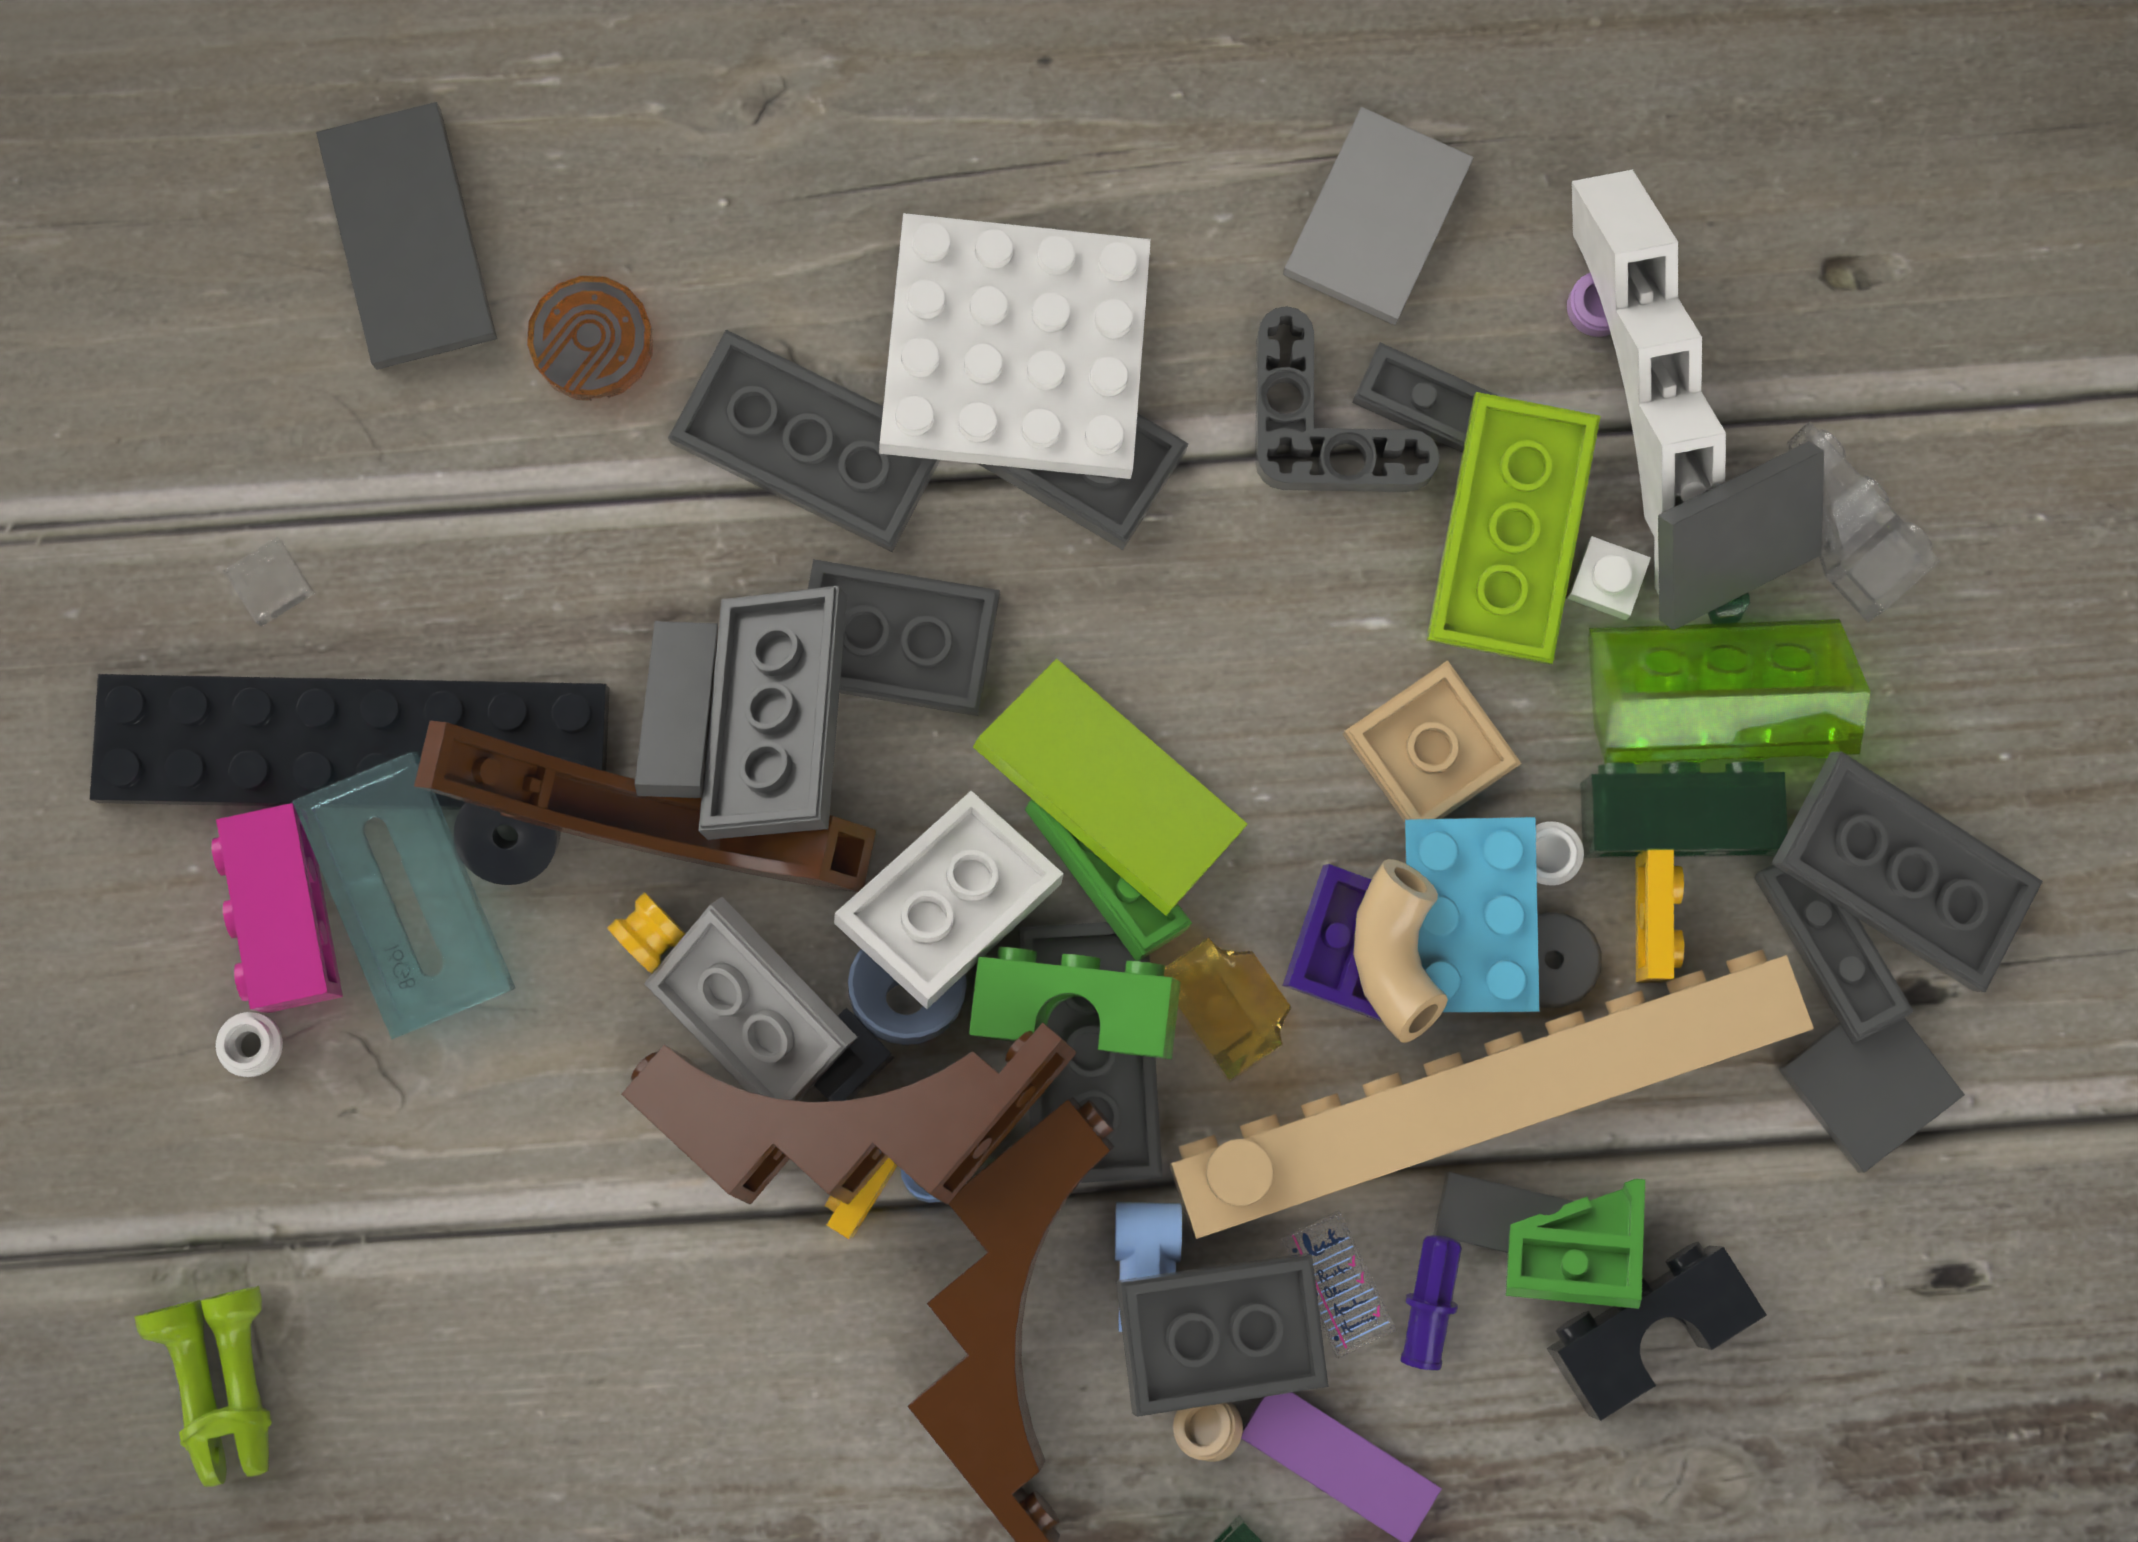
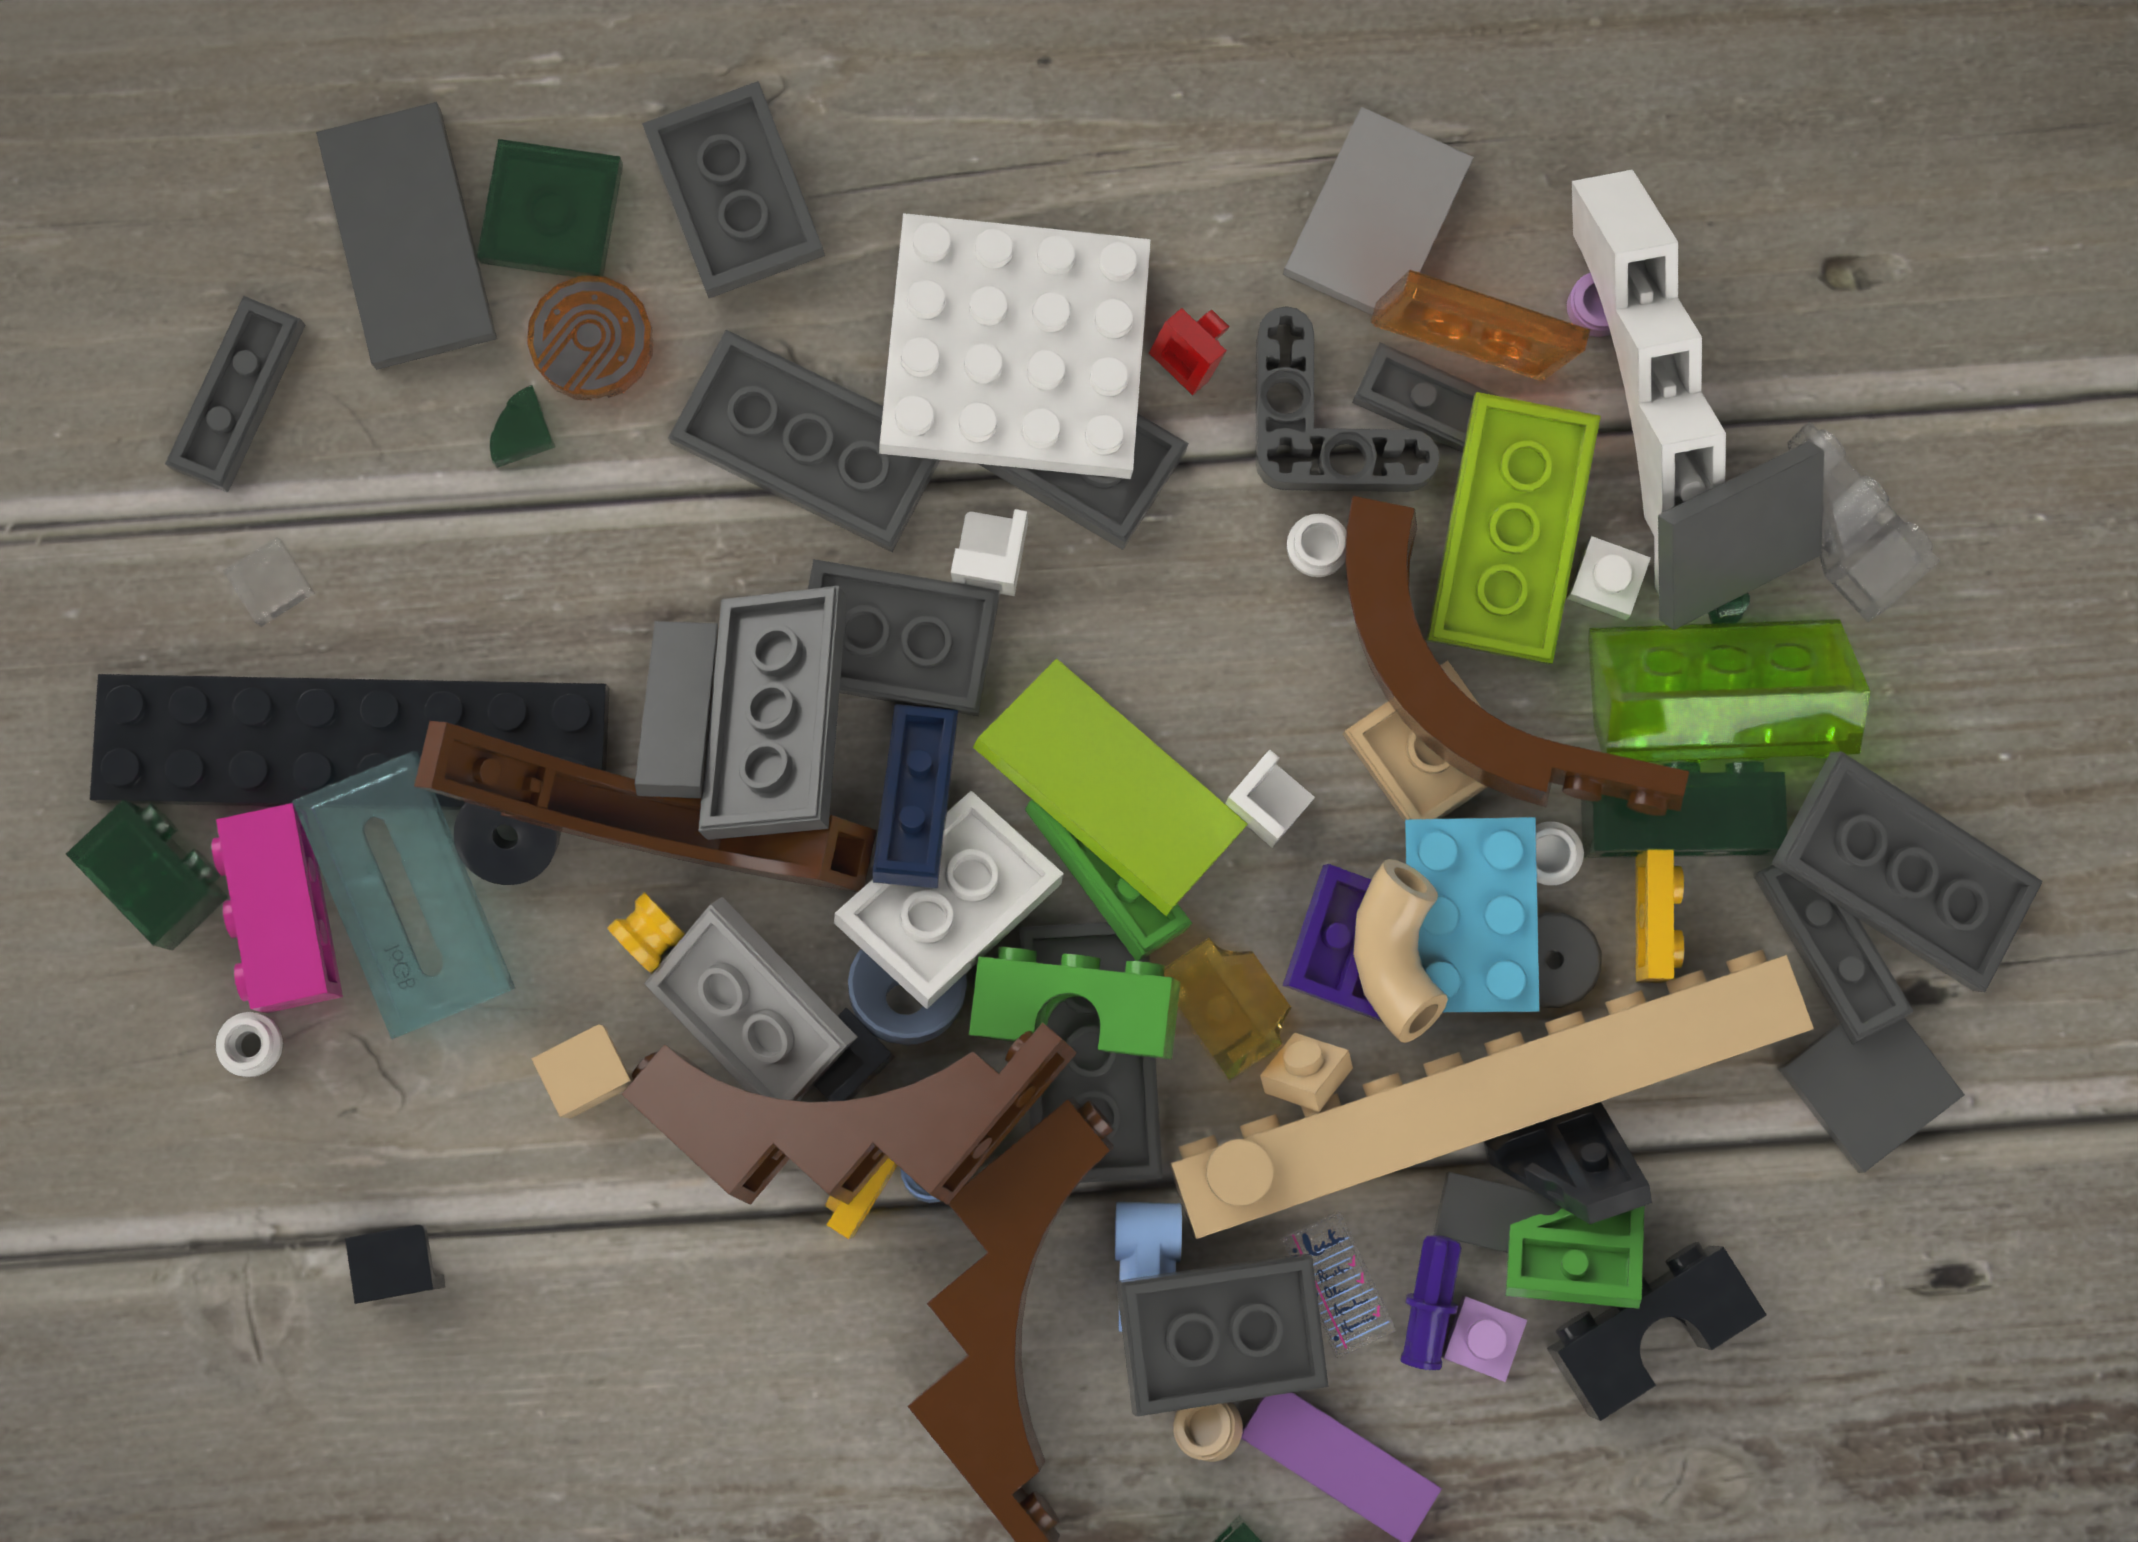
lime piece [134,1286,272,1487] -> none
none -> clear green brick [66,800,228,951]
none -> dark grey tile [165,296,306,492]
none -> black panel [345,1224,446,1304]
none -> clear green tile [477,139,623,281]
none -> clear green tile [490,385,556,468]
none -> tan panel [531,1025,633,1119]
none -> dark grey plate [642,81,825,298]
none -> dark blue tile [873,704,958,888]
none -> white panel [951,509,1028,596]
none -> red tile [1149,308,1230,395]
none -> white panel [1225,750,1315,848]
none -> tan plate [1260,1033,1353,1112]
none -> white plate [1287,514,1347,577]
none -> reddish brown arch [1345,496,1689,816]
none -> clear orange tile [1370,270,1590,381]
none -> lavender plate [1442,1295,1527,1382]
none -> black wing [1484,1102,1652,1224]

